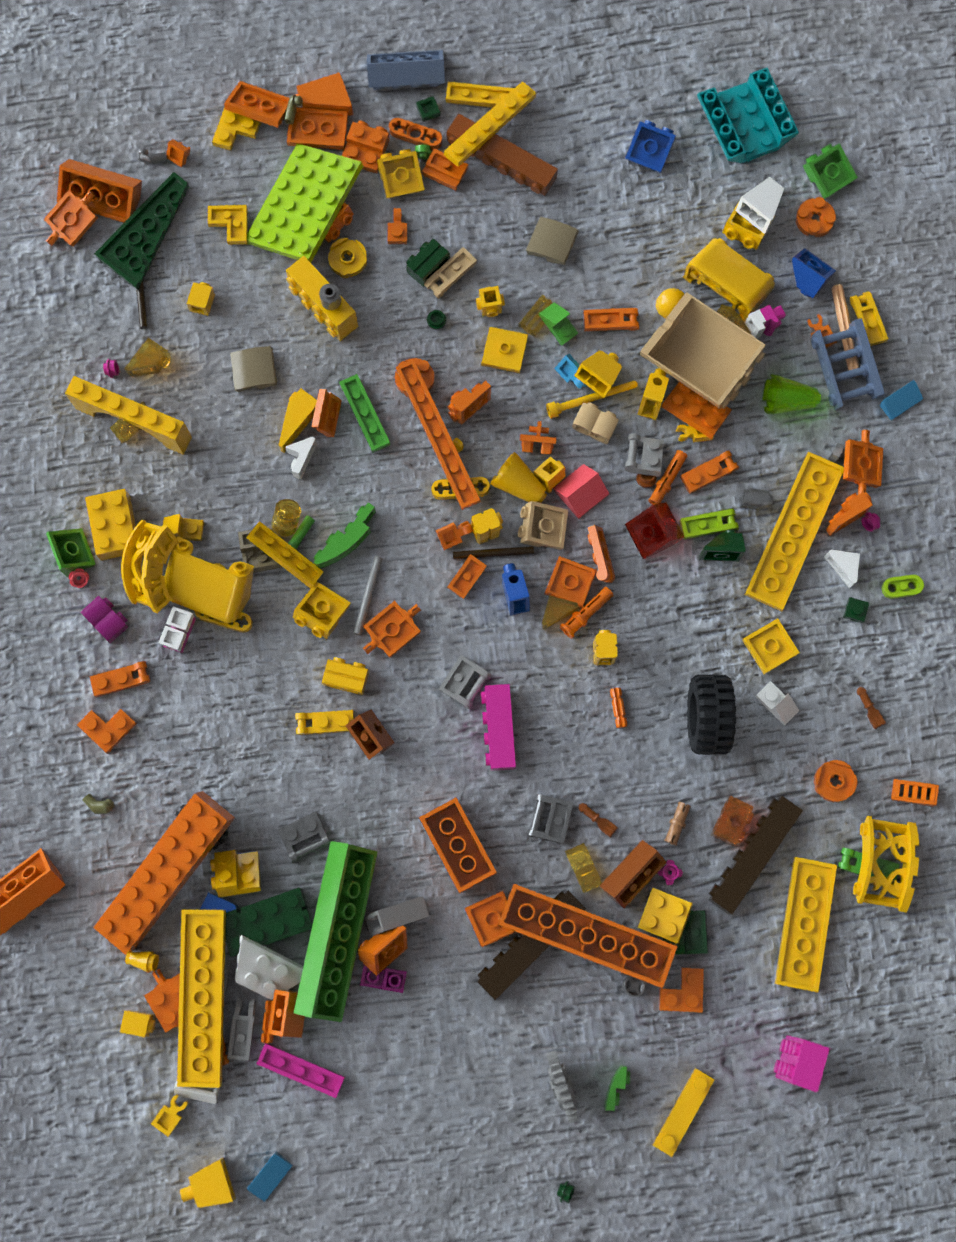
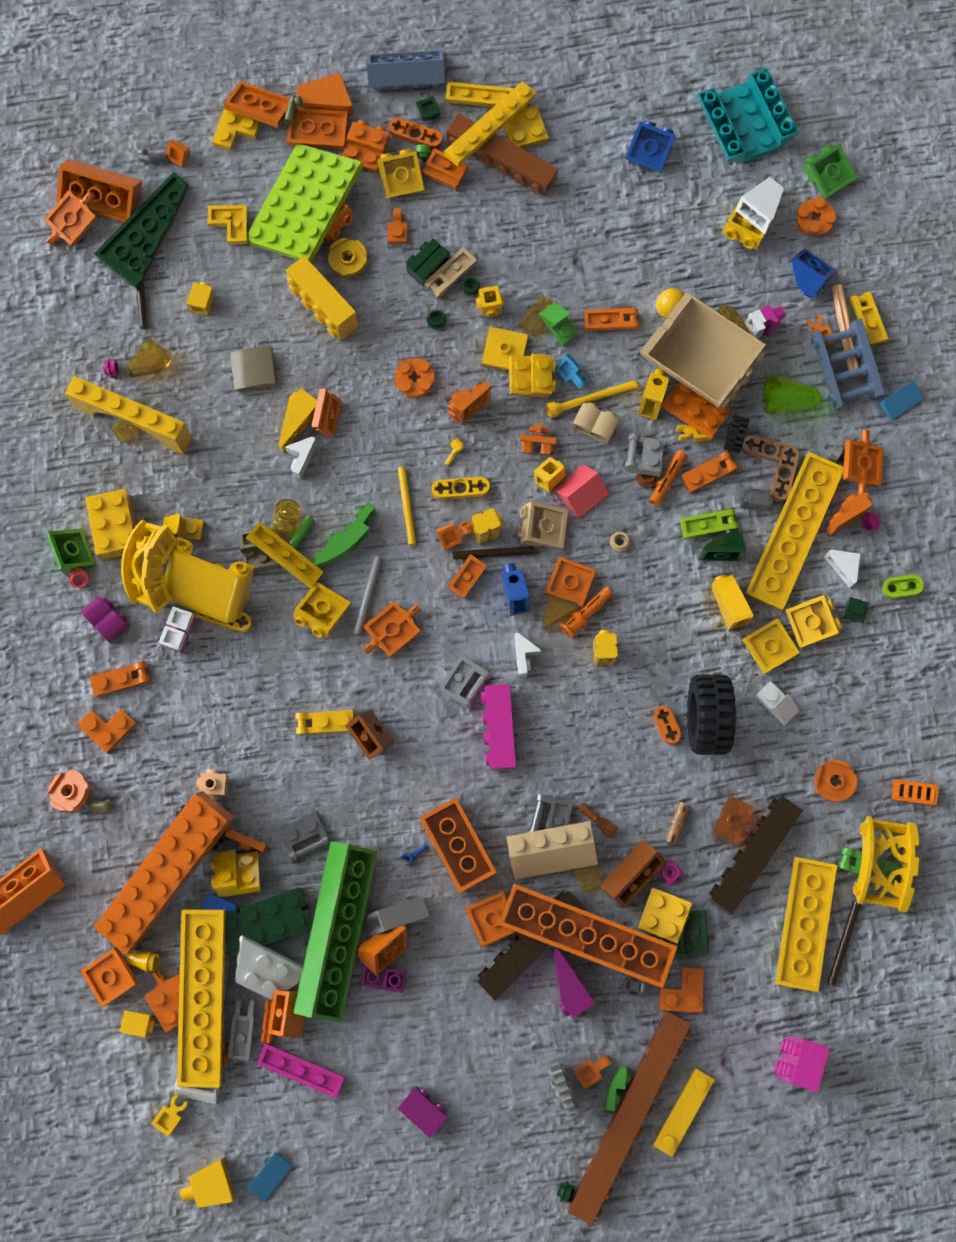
flat silver brick [319,284,341,310] -> none
yellow brick [322,657,369,695] -> none
bright green plate [339,374,391,453] -> none
orange plate [396,359,480,510] -> none
yellow cone [490,452,547,503] -> none
dark tan slope [526,217,579,265] -> none
yellow torso [574,350,622,398] -> none
orange plate [587,525,615,583] -> none
orange axle [610,687,628,728] -> none
clear red slope [625,502,685,559] -> none
yellow windscreen [683,238,775,323] -> none
dark orange piece [857,687,886,729] -> none
none -> orange plate [48,770,92,813]
none -> orange plate [80,947,139,1008]
none -> light nougat brick [196,770,229,800]
none -> orange plate [224,828,268,853]
none -> magenta brick [397,1086,448,1138]
none -> yellow bar [398,467,416,546]
none -> blue hand [400,844,428,866]
none -> dark green plate [461,277,480,296]
none -> yellow plate [503,104,549,149]
none -> tan slope [506,821,598,880]
none -> yellow plate [509,354,556,398]
none -> white slope [514,633,541,677]
none -> magenta slope [552,948,595,1019]
none -> dark orange brick [567,1011,692,1226]
none -> orange plate [572,1055,611,1090]
none -> tan plate [610,532,630,552]
none -> orange beam [653,706,681,745]
none -> yellow slope [711,574,754,631]
none -> black tyre [723,415,750,454]
none -> medium nougat beam [741,435,799,502]
none -> yellow plate [785,595,843,648]
none -> dark brown bar [827,902,861,986]

